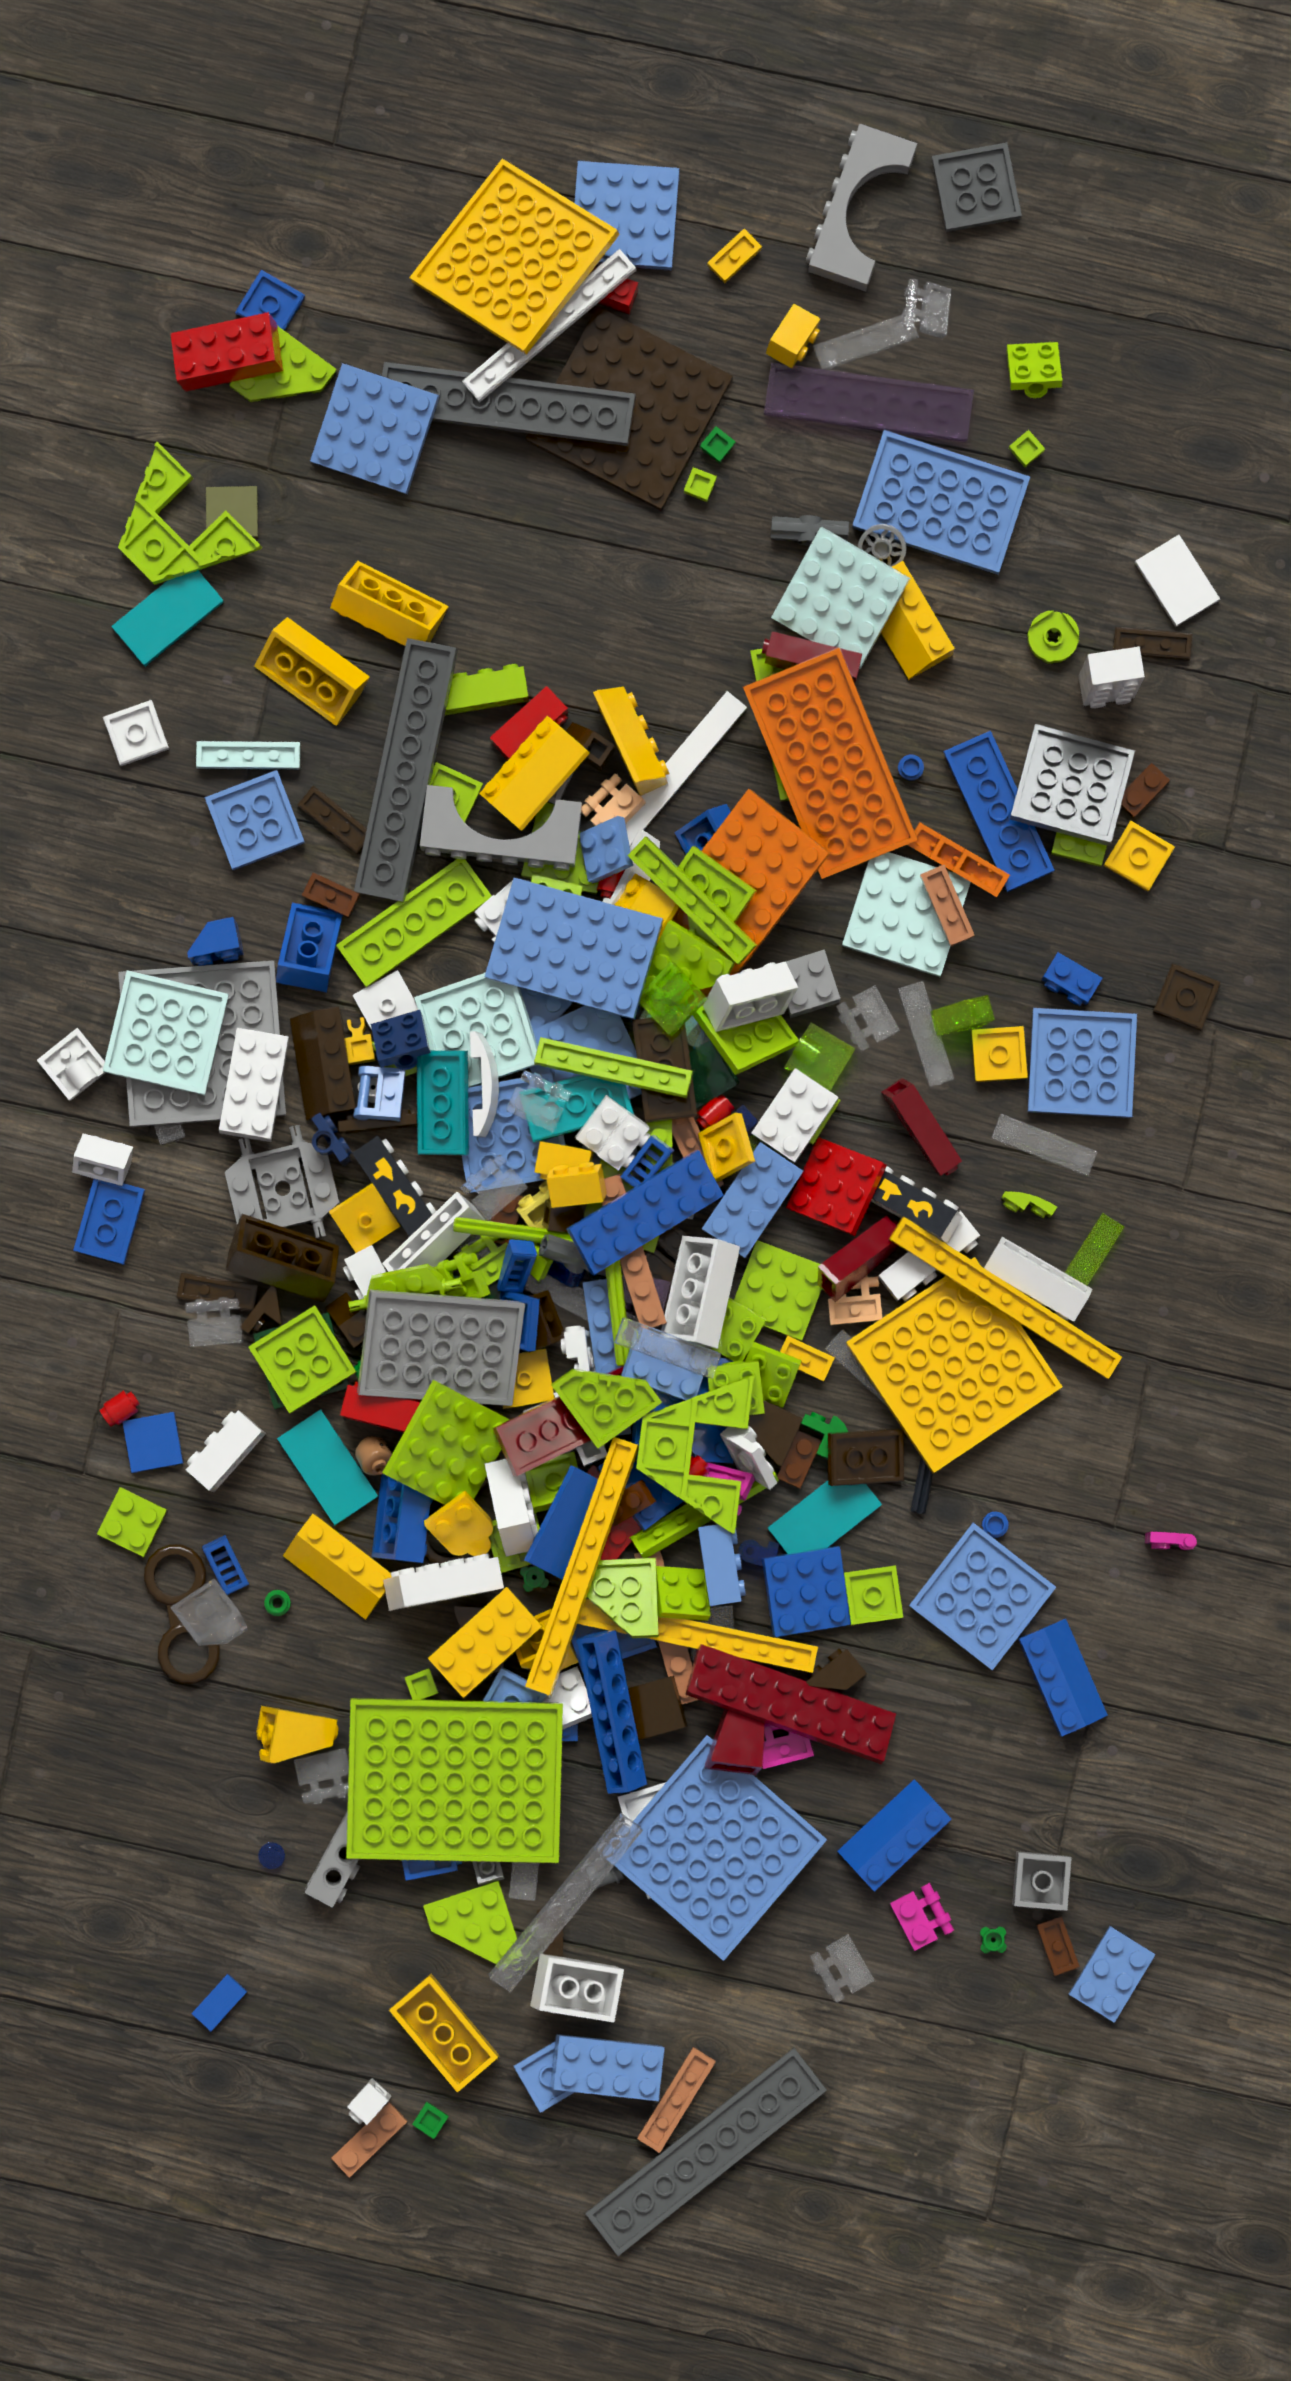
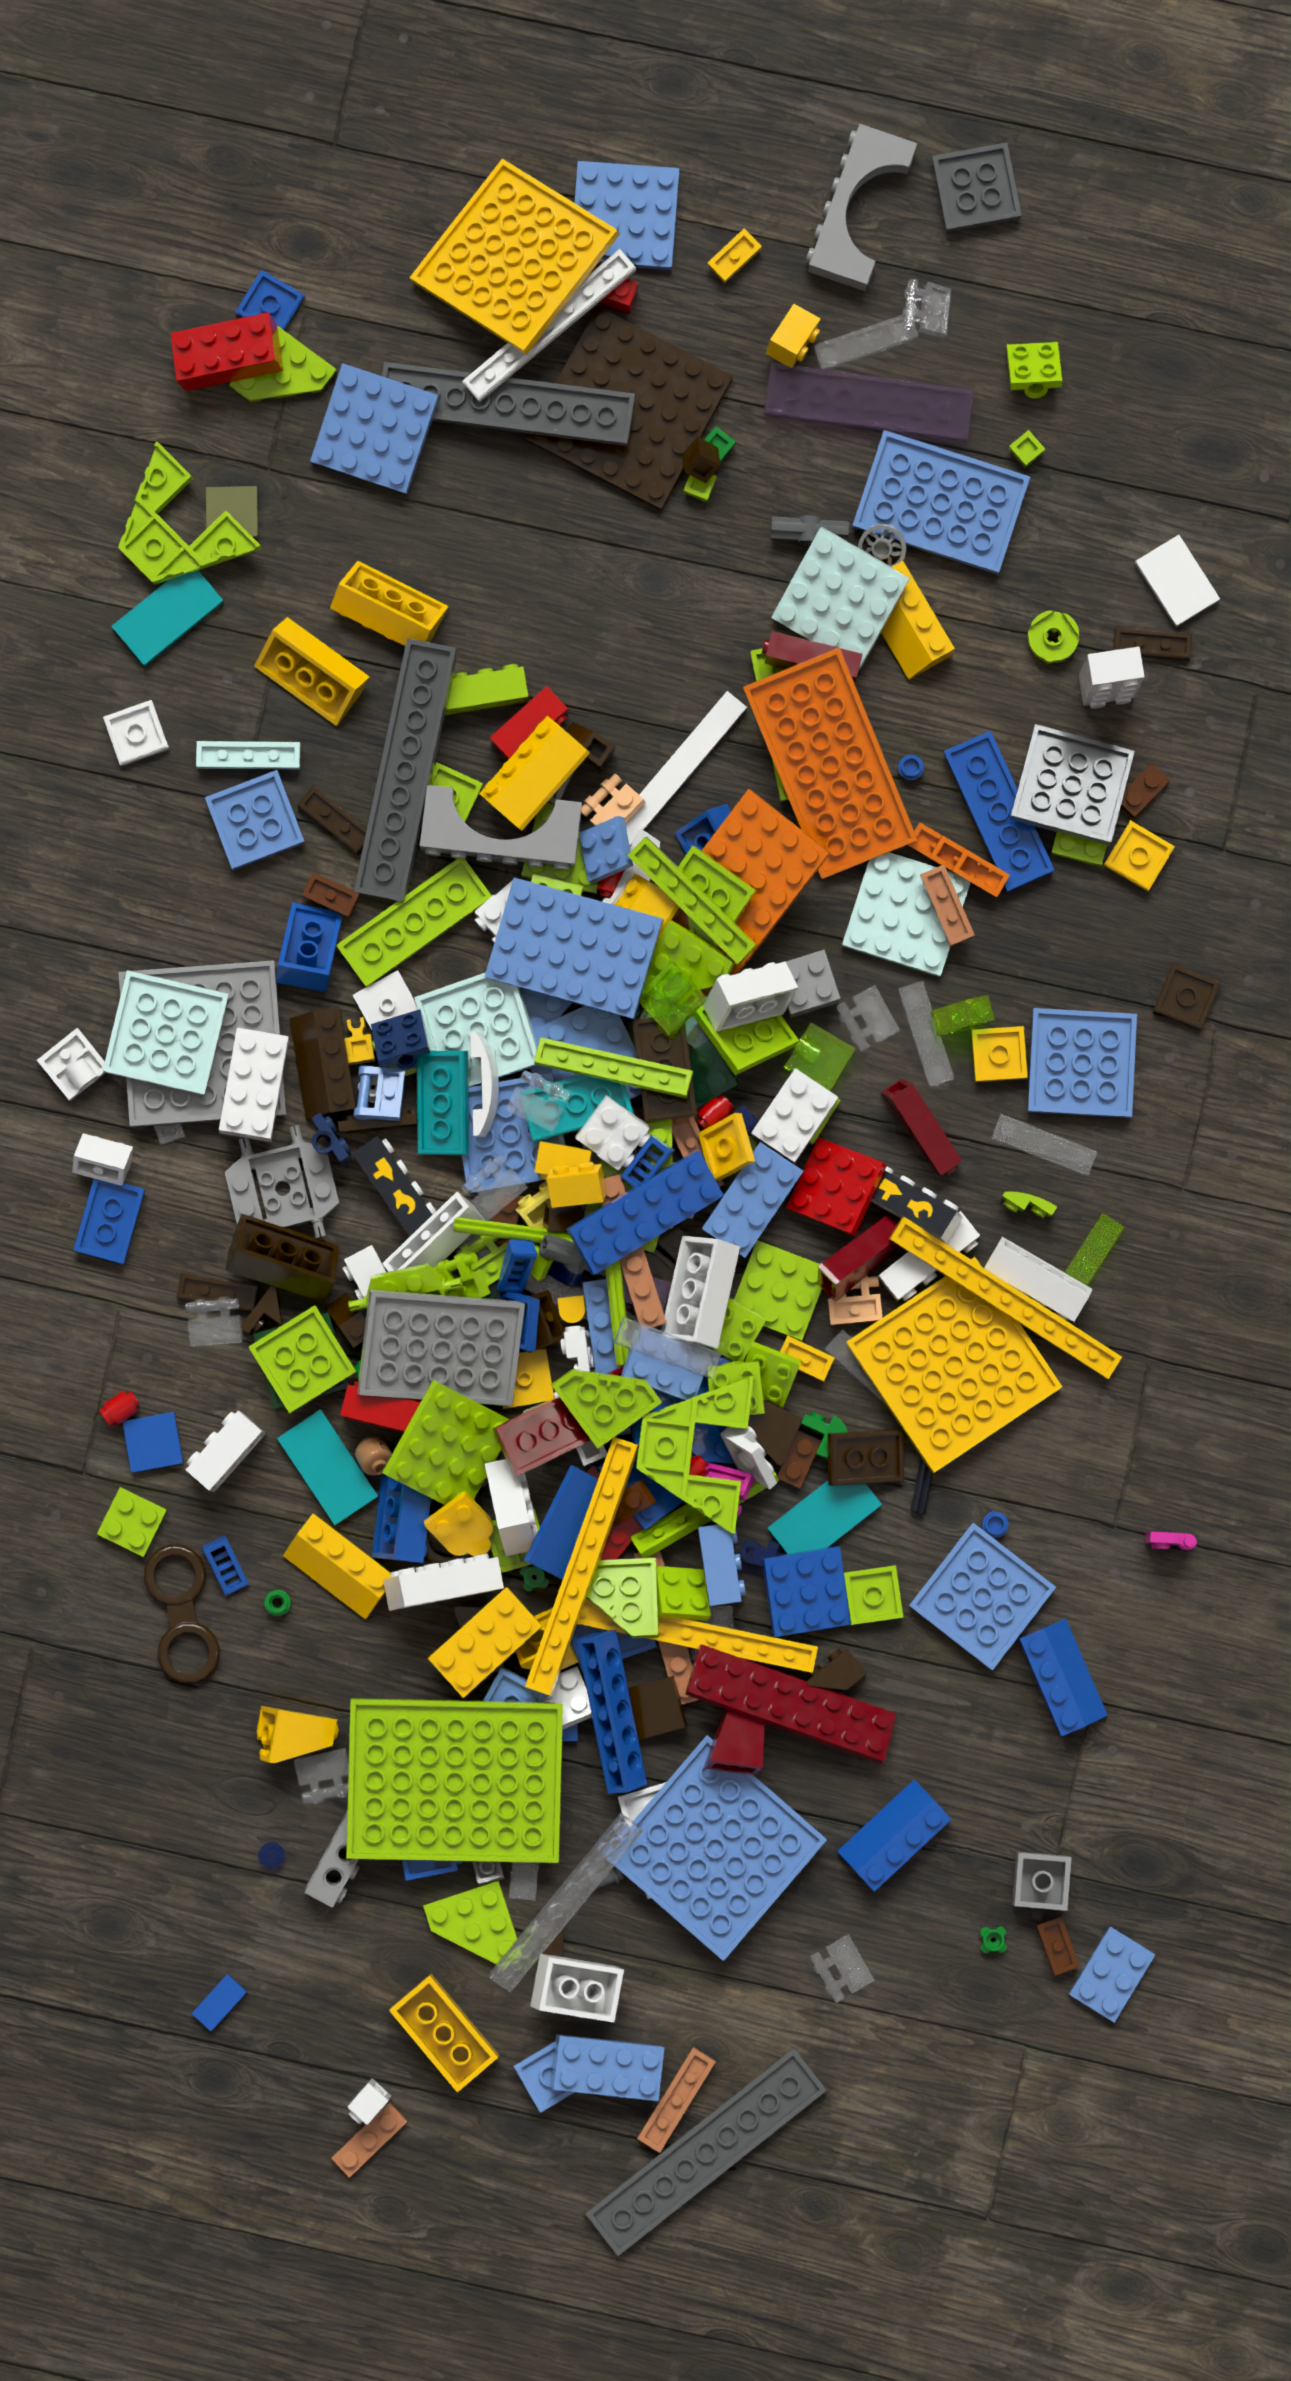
clear slope [170,1579,248,1646] -> none
blue slope [187,917,244,966] -> none
yellow plate [329,1183,400,1253] -> none
lime plate [405,1668,439,1700] -> none
green plate [412,2101,449,2139] -> none
lime plate [525,1452,578,1513] -> none
yellow slope [593,687,670,796] -> none
dark pink plate [763,1723,814,1769] -> none
dark pink plate [890,1883,954,1951] -> none
blue bracket [1042,952,1102,1006] -> none
none -> yellow tile [557,1295,585,1323]
none -> dark brown panel [683,436,721,483]

